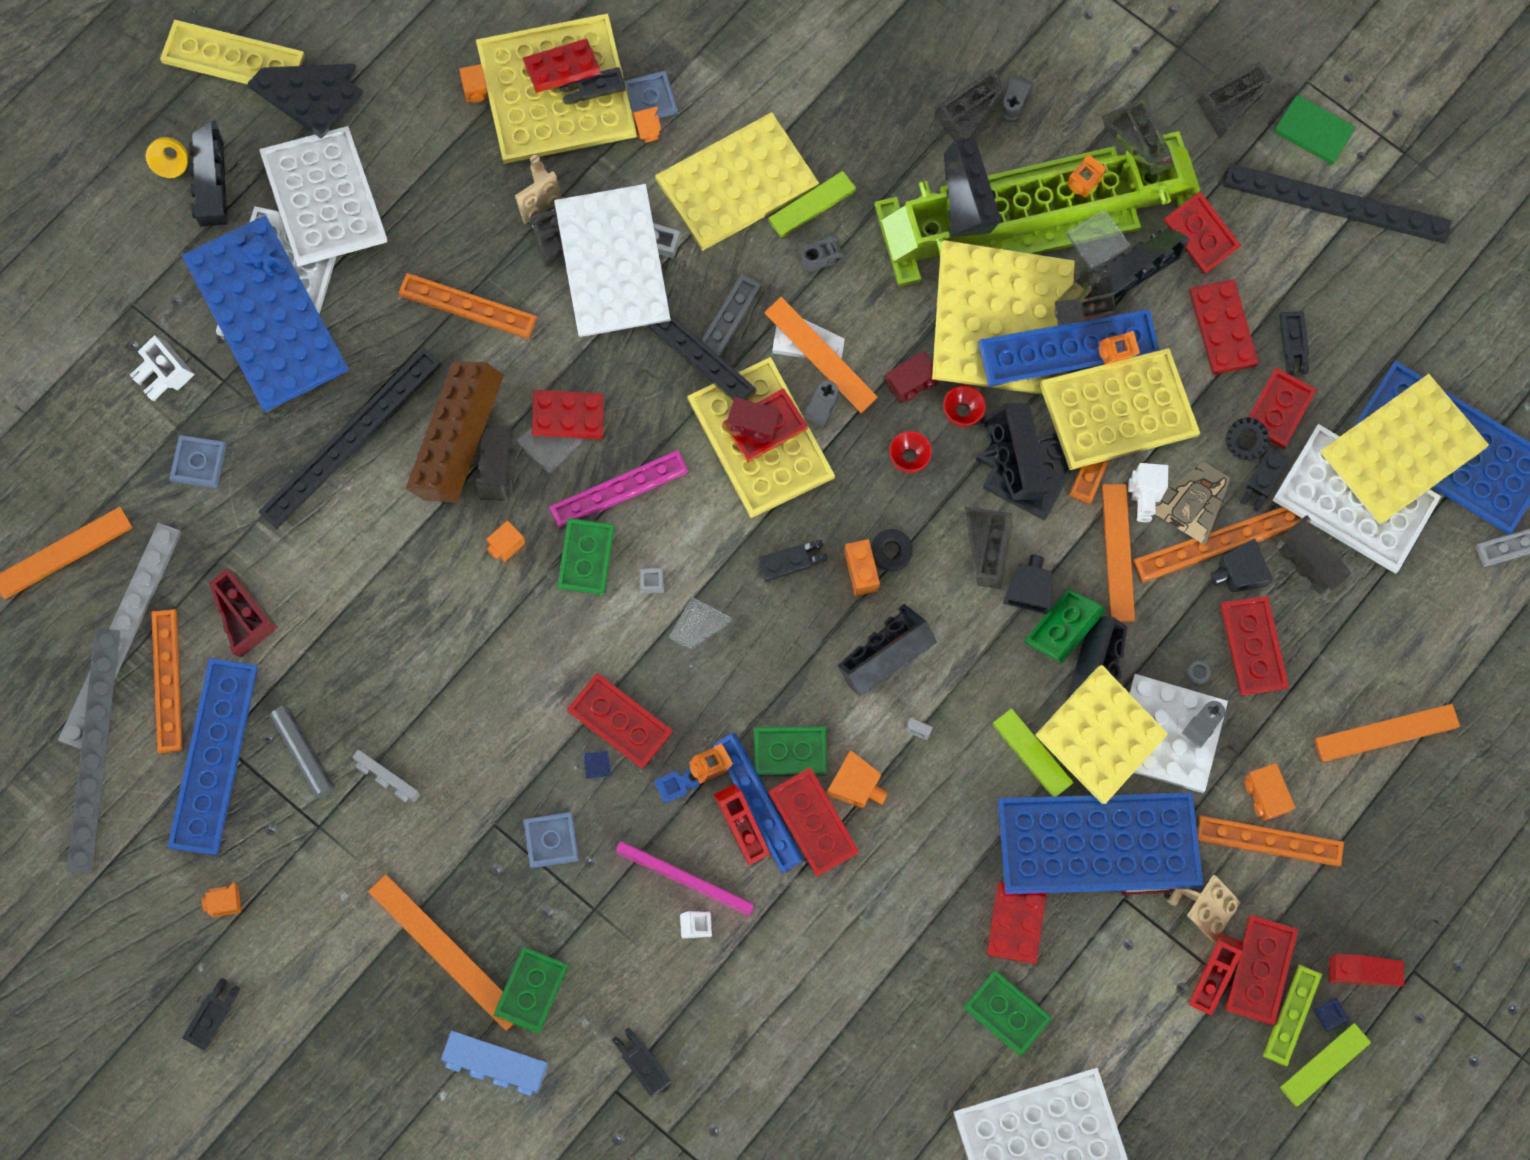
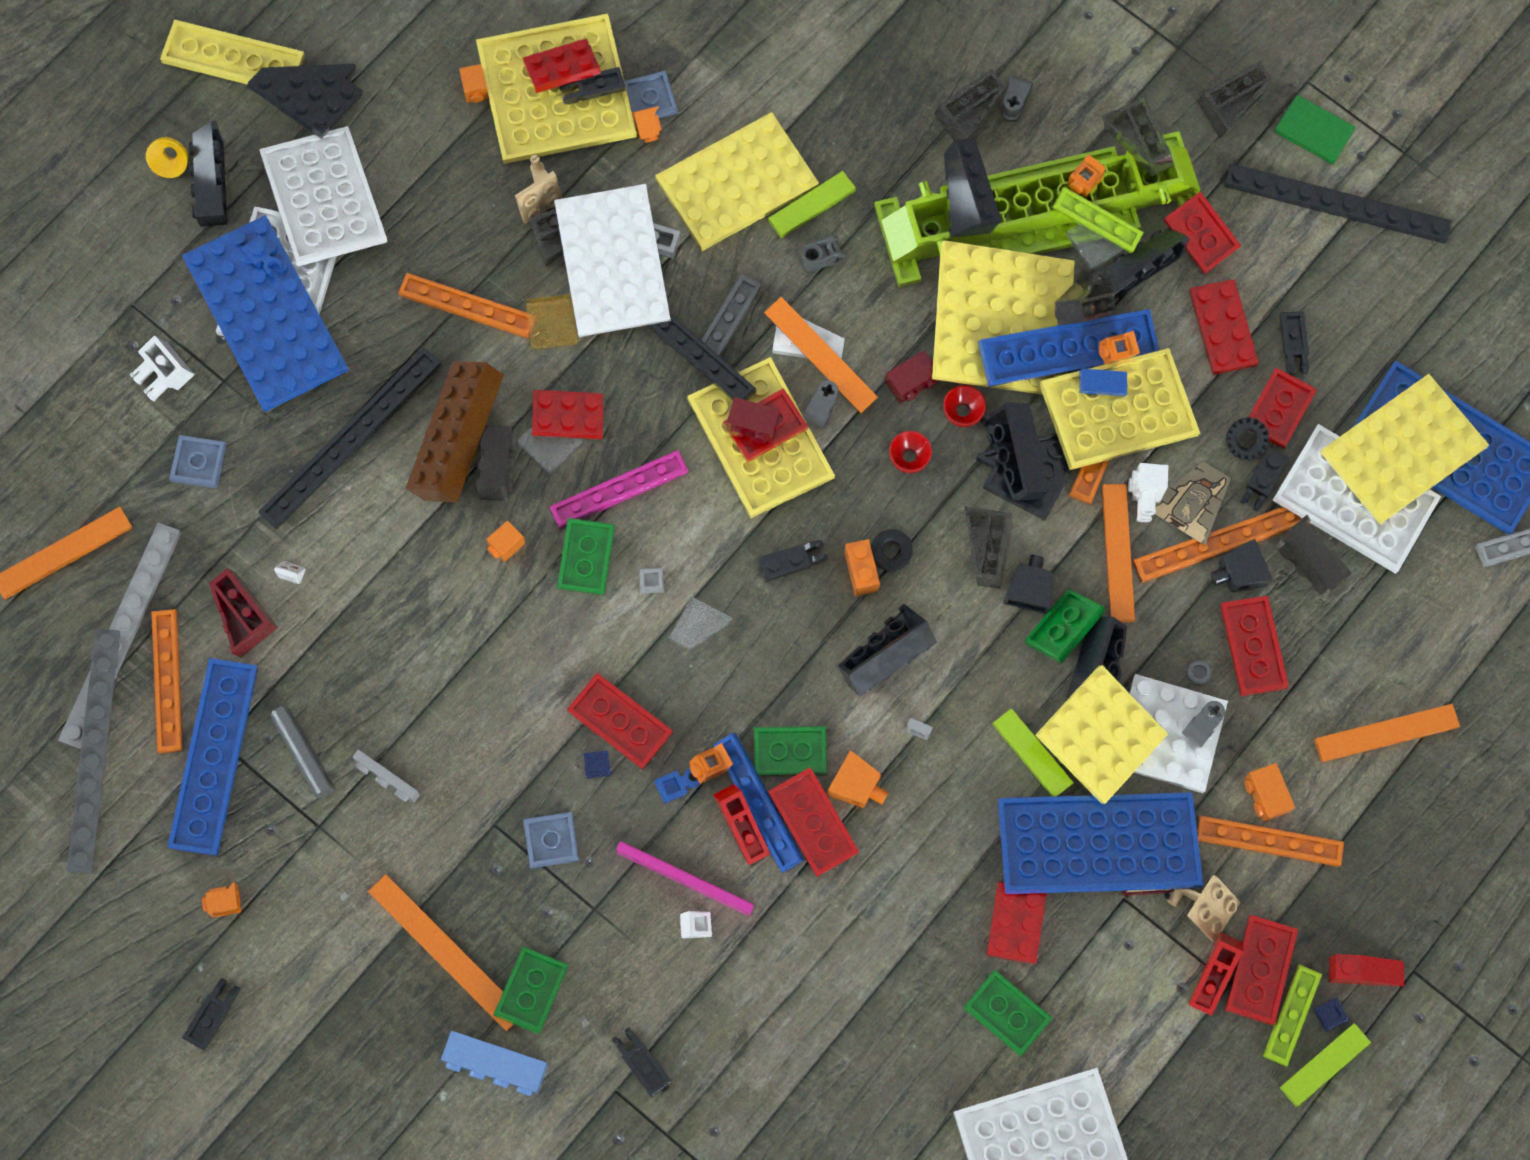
none -> white slope [274,561,305,584]
none -> clear yellow bracket [526,294,577,349]
none -> lime tile [1052,187,1144,253]
none -> blue tile [1079,368,1127,397]

